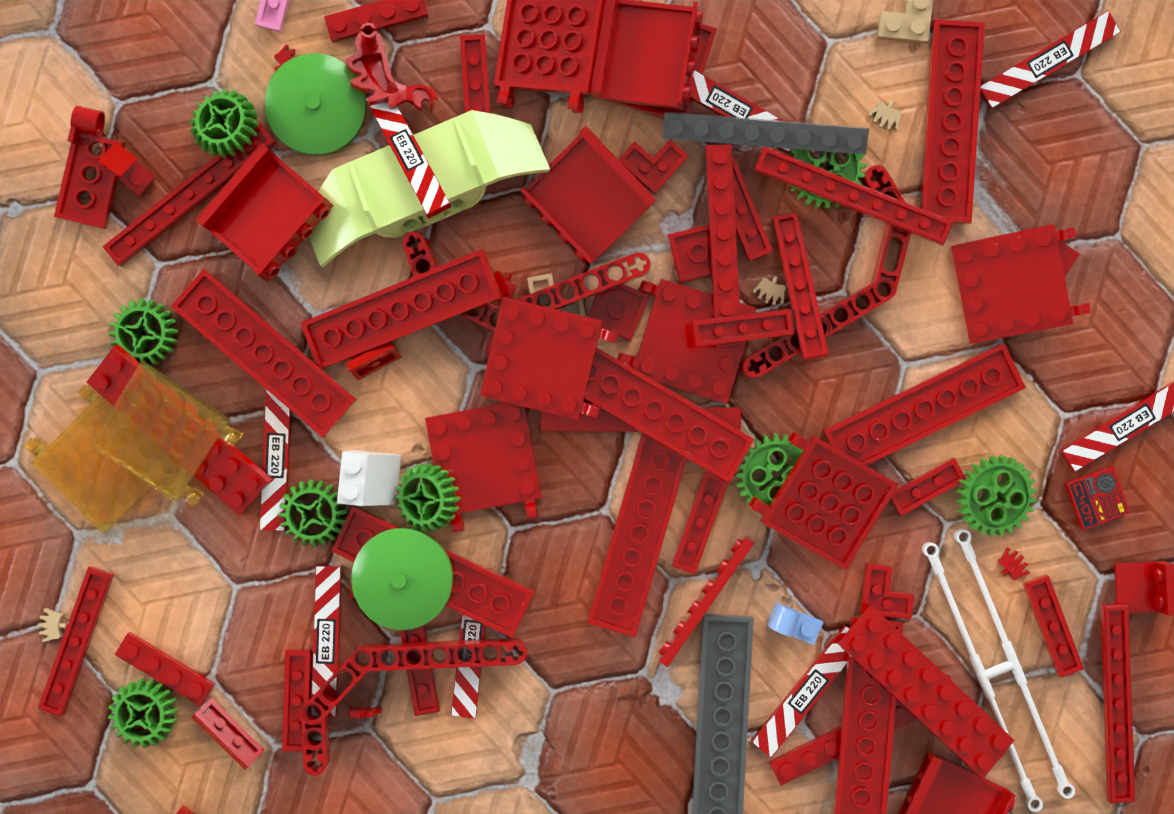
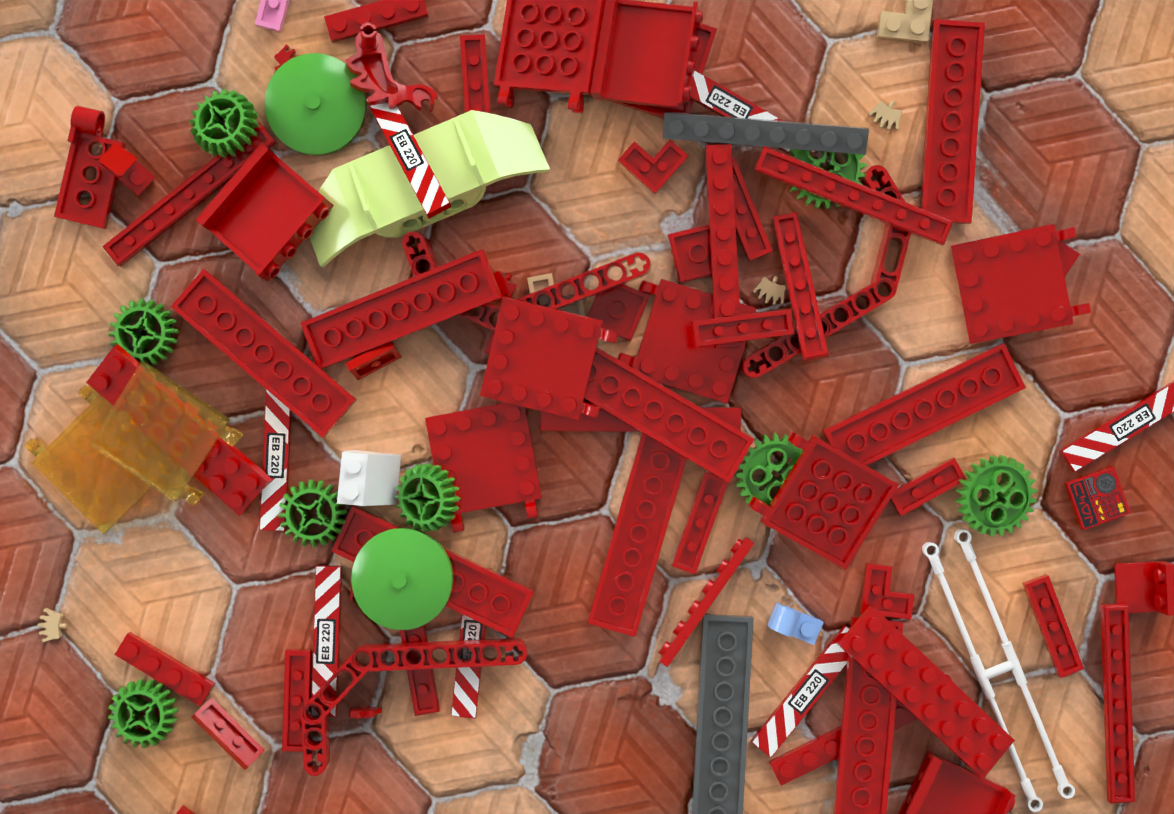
red tile [38,566,114,717] -> none
red panel [520,125,658,264] -> none
tile [980,10,1121,110] -> none
red piece [998,547,1030,580] -> none

